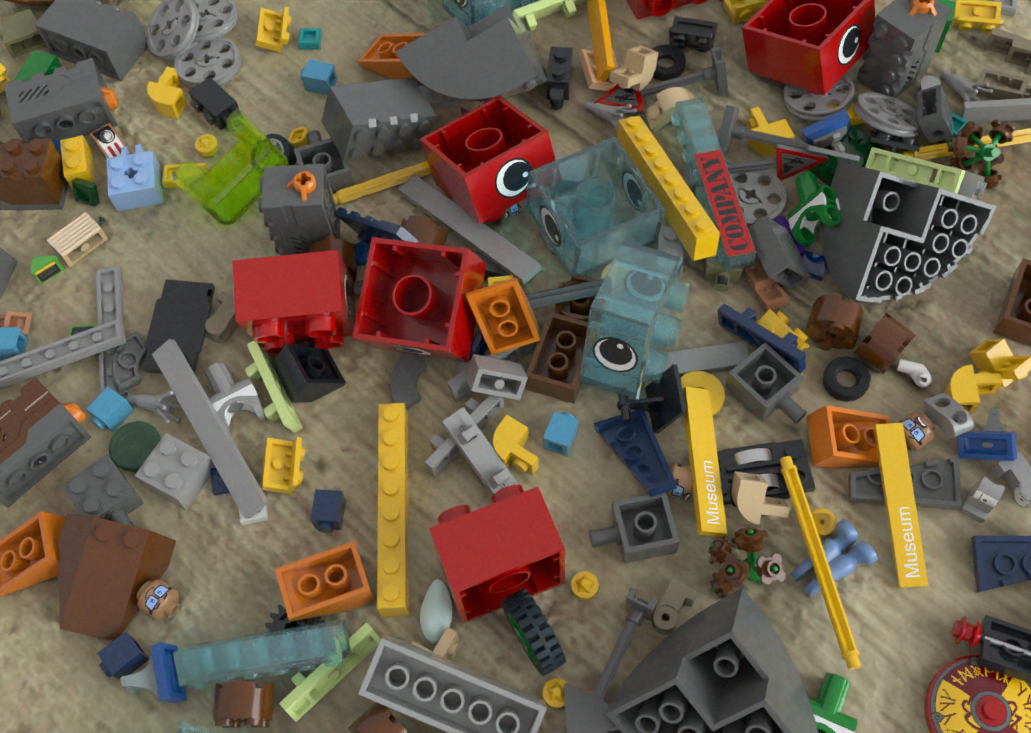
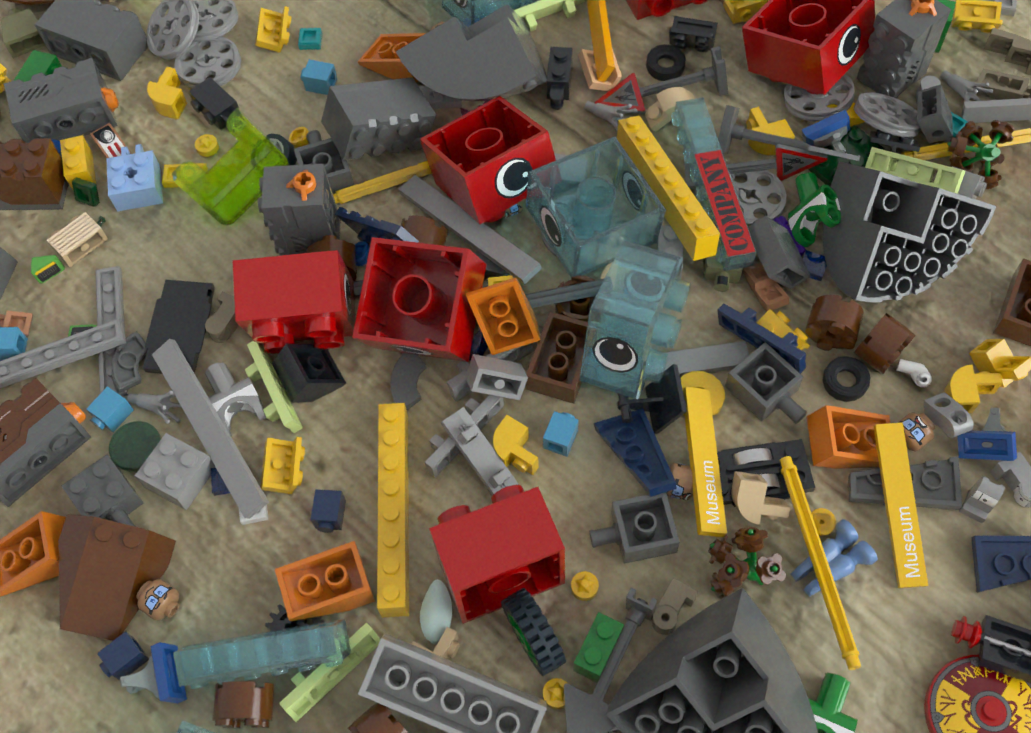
tan brick [609,45,659,91] -> none
none -> green piece [573,612,624,683]

